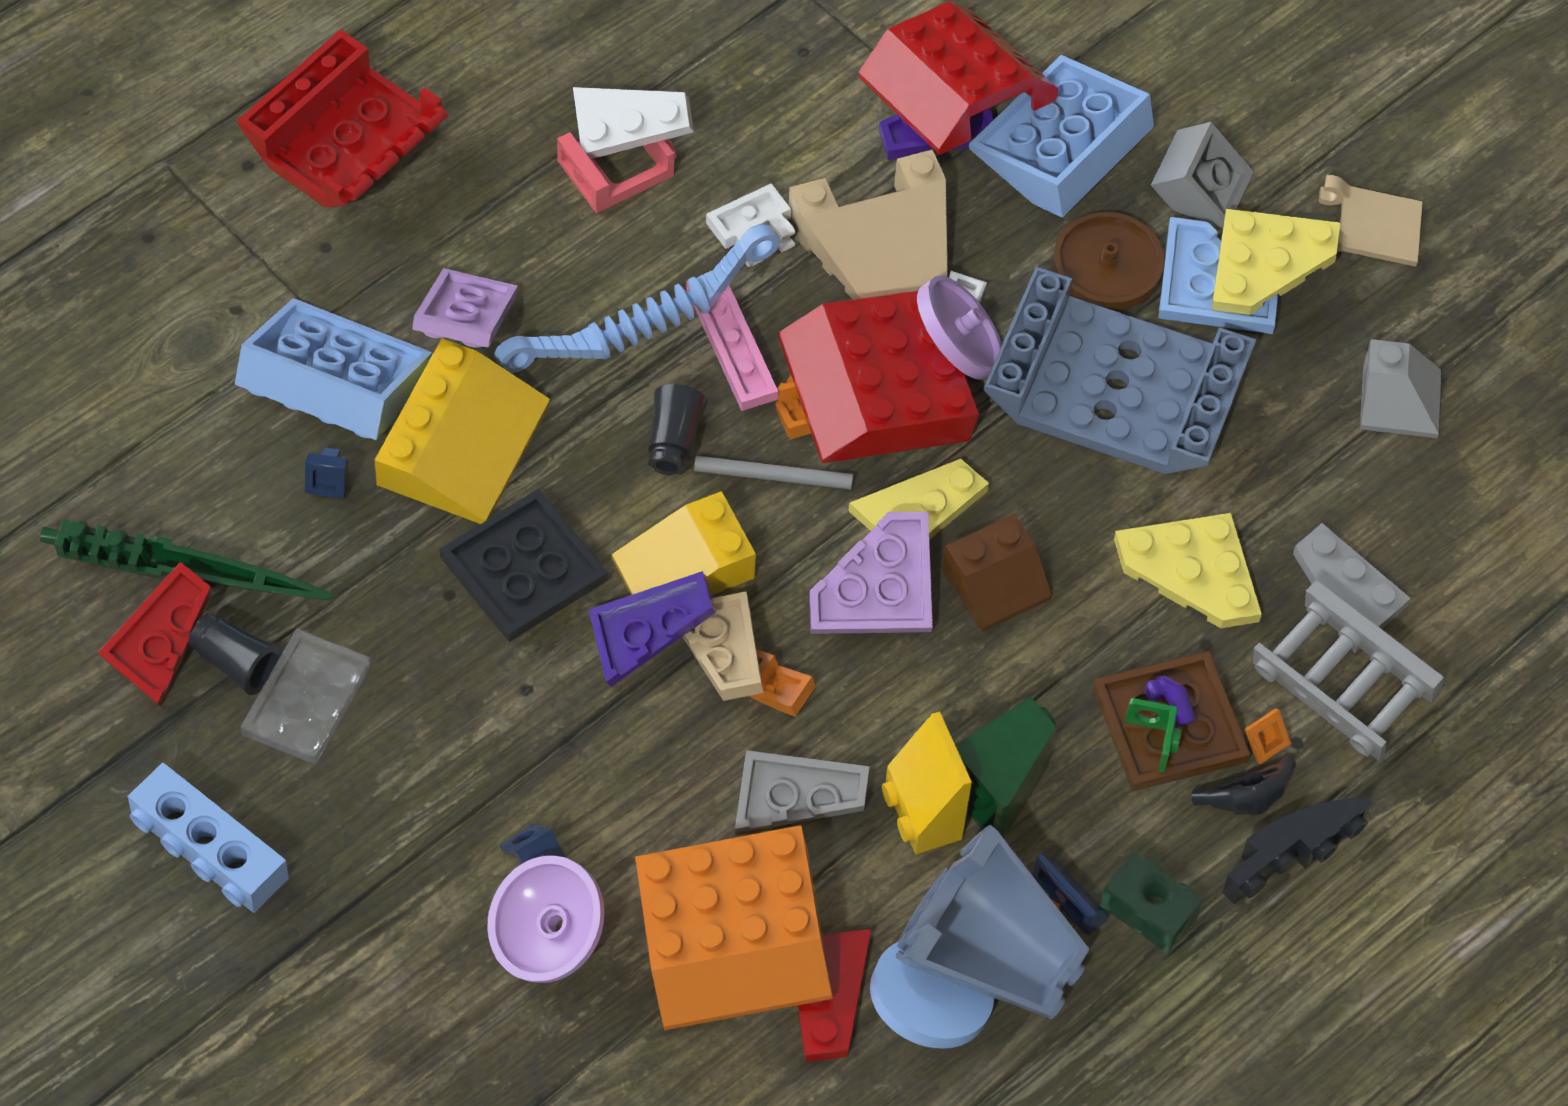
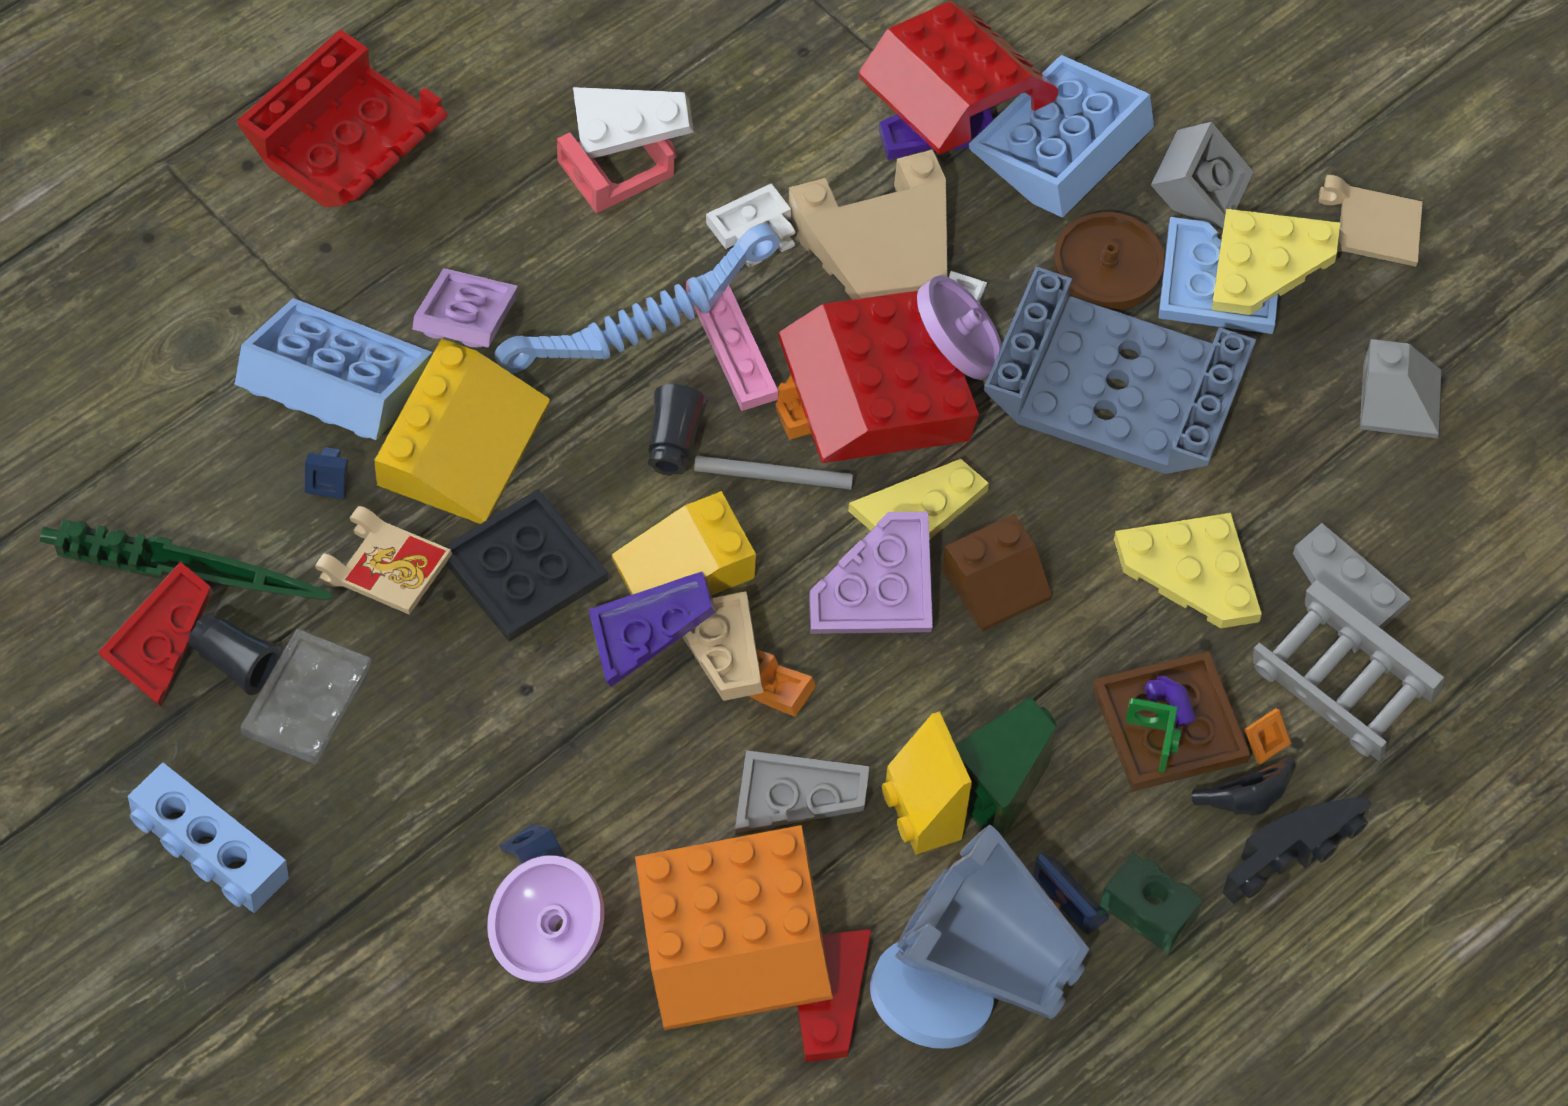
none -> tan flag [315,506,452,615]

